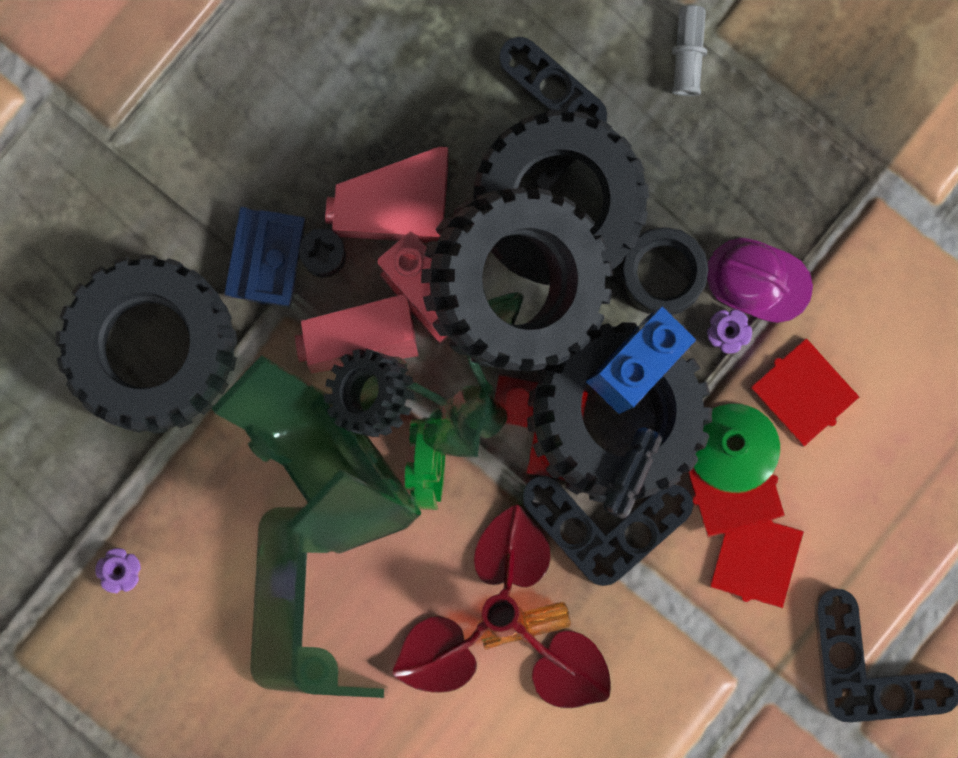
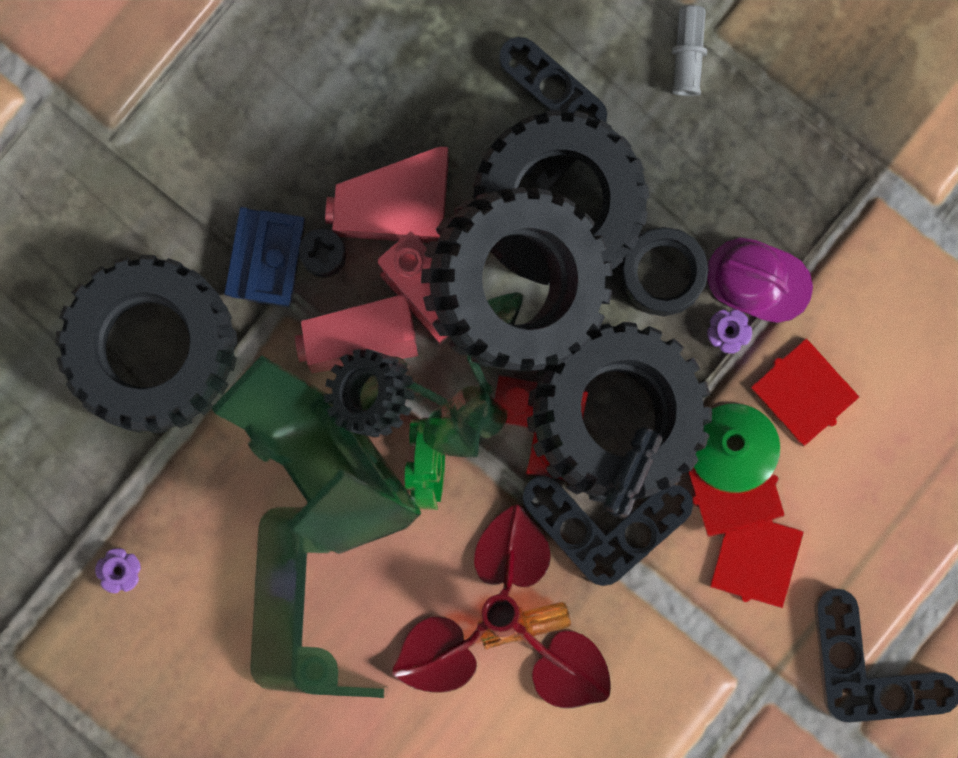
blue brick [586,306,696,414] -> none

